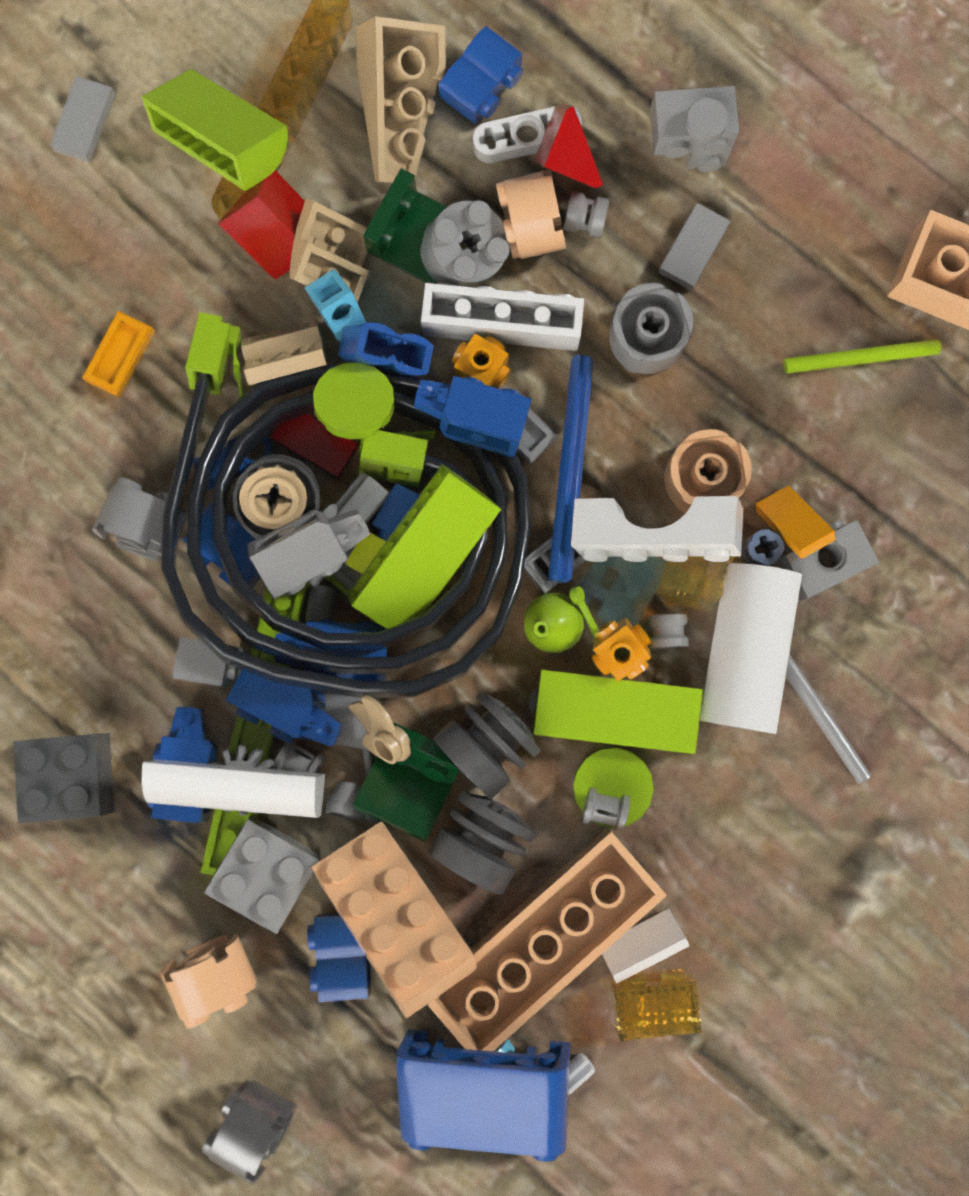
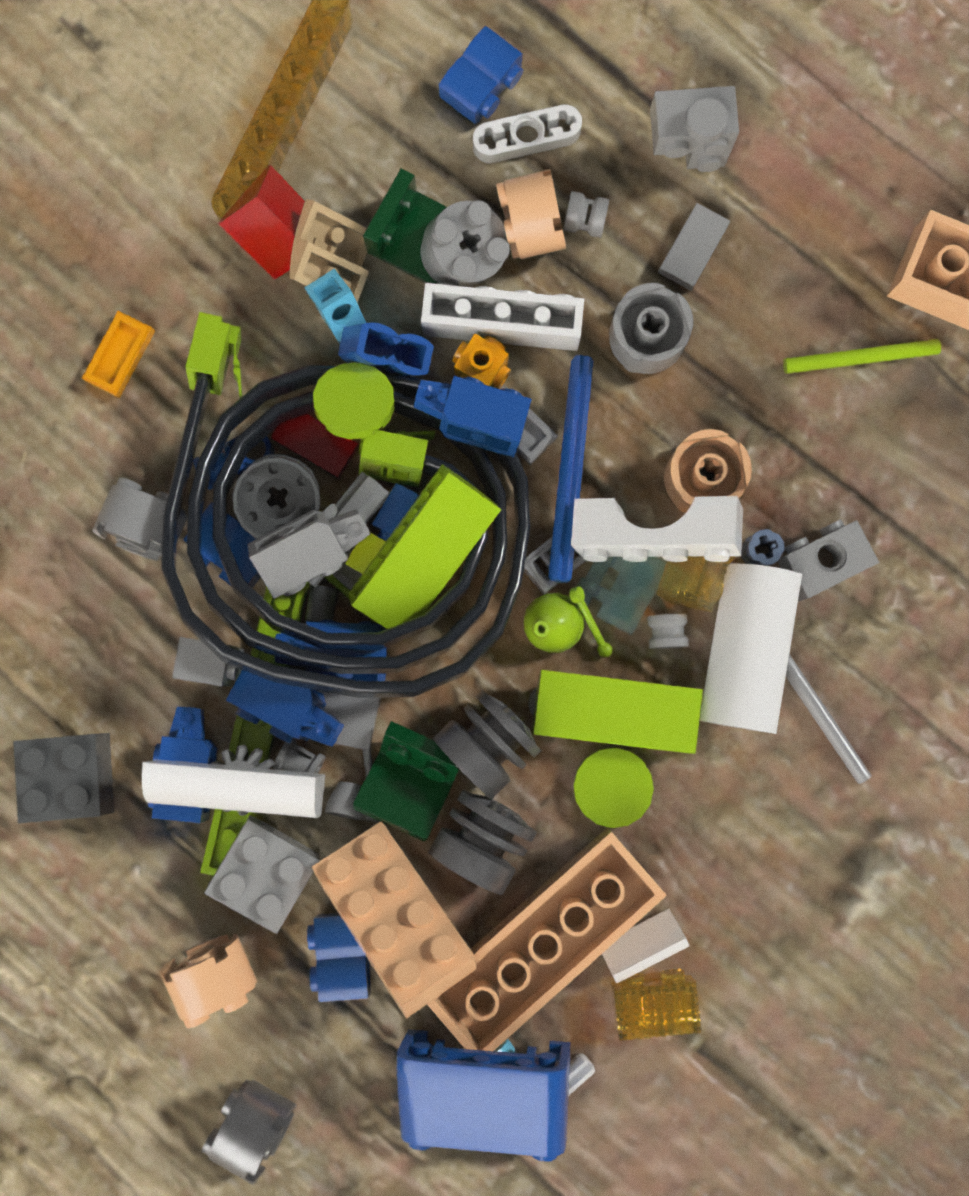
light grey tile [50,76,115,163] -> none
lime brick [141,69,288,191] -> none
tan gear [239,464,307,529] -> none
tan slope [241,319,326,385] -> none
tan plate [348,695,411,764] -> none
tan wedge [356,16,446,184] -> none
red slope [534,103,603,188] -> none
light grey bush [582,787,630,832] -> none
light orange brick [592,617,652,681] -> none
light orange tile [755,485,836,559] -> none

